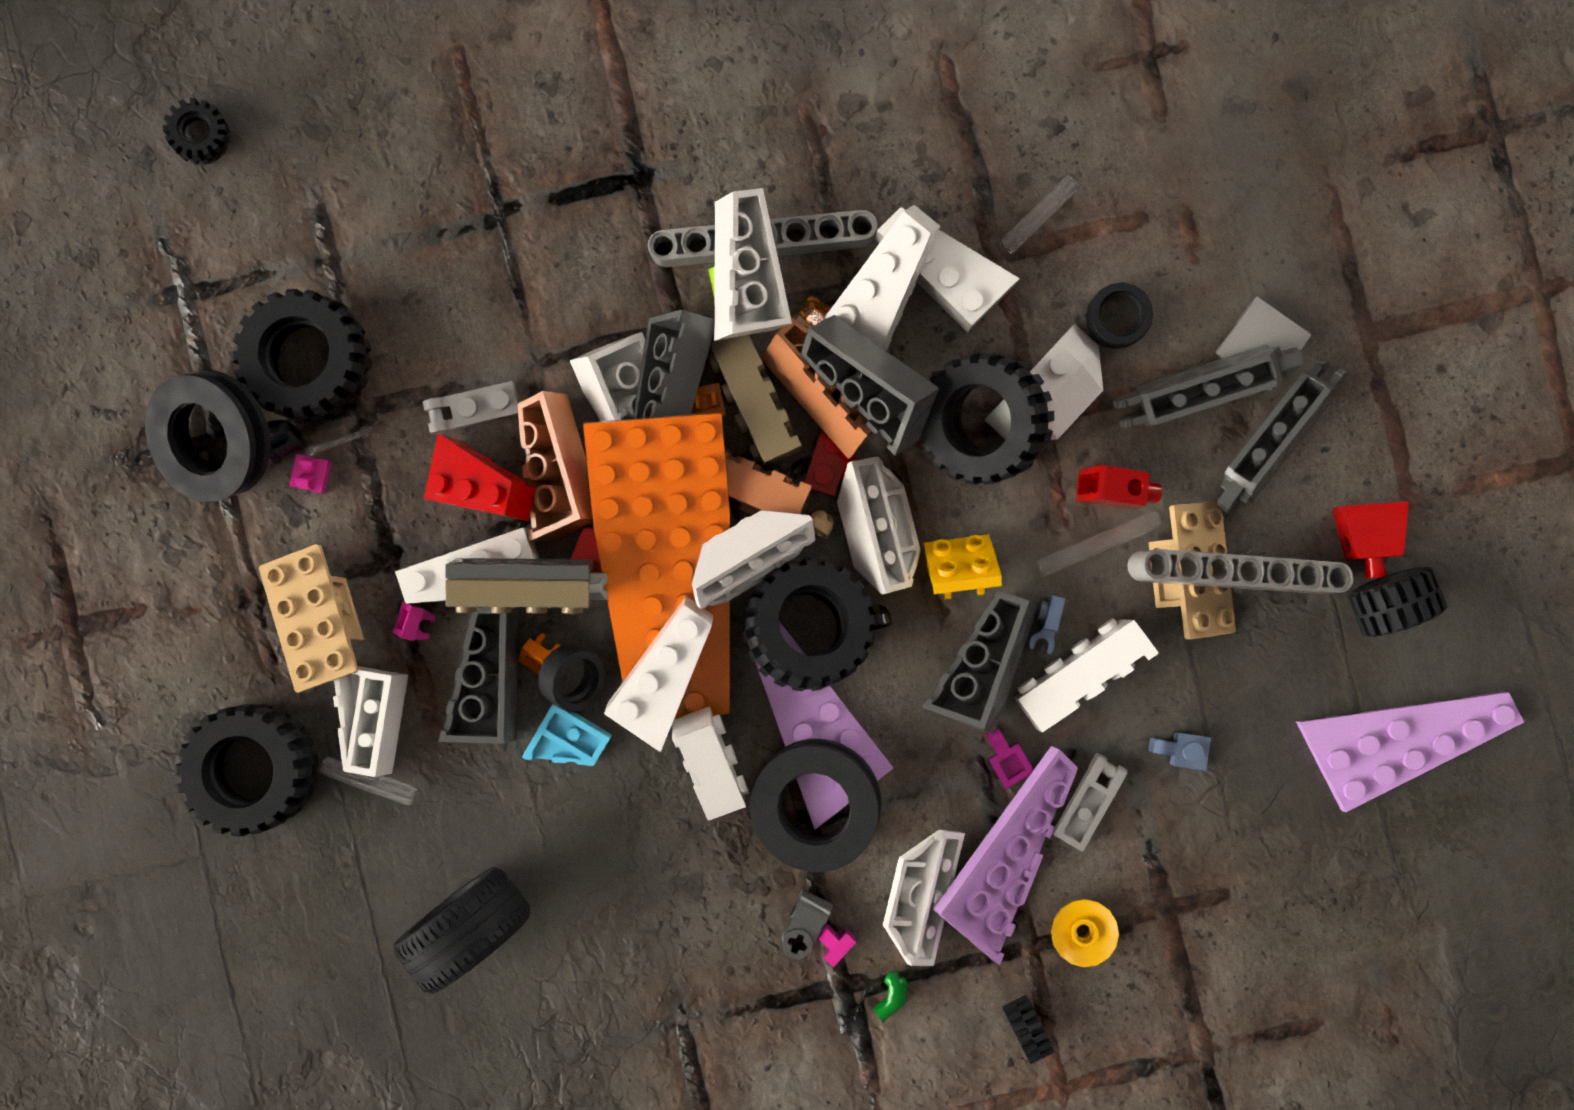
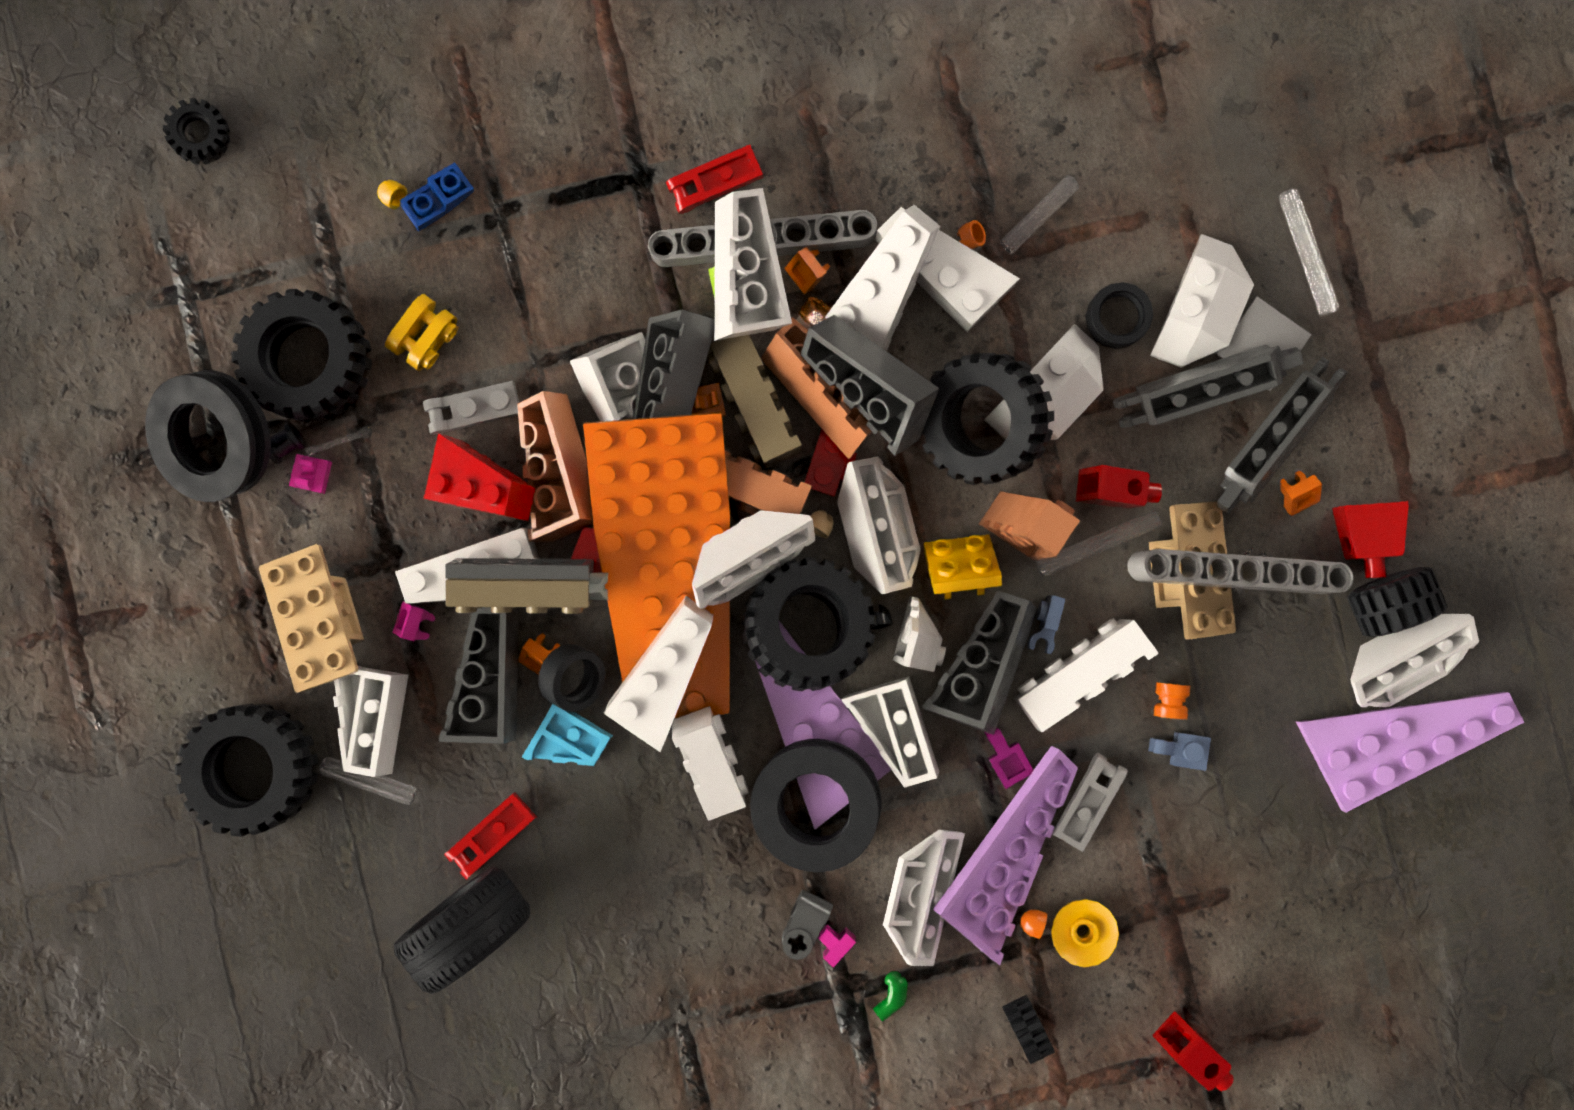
none -> yellow hinge [377,179,407,210]
none -> yellow brick [385,294,459,371]
none -> blue slope [399,162,474,231]
none -> red plate [444,792,537,880]
none -> red plate [666,144,763,214]
none -> orange tile [784,247,830,294]
none -> white wedge [841,676,939,788]
none -> white wedge [893,596,946,672]
none -> orange hinge [957,220,986,249]
none -> nougat wedge [979,491,1080,561]
none -> orange hinge [1021,909,1048,939]
none -> white wedge [1150,234,1254,368]
none -> red torso [1152,1011,1234,1091]
none -> orange wheel [1153,682,1191,720]
none -> clear axle [1278,188,1339,316]
none -> orange tile [1280,471,1322,516]
none -> white wedge [1350,614,1479,707]

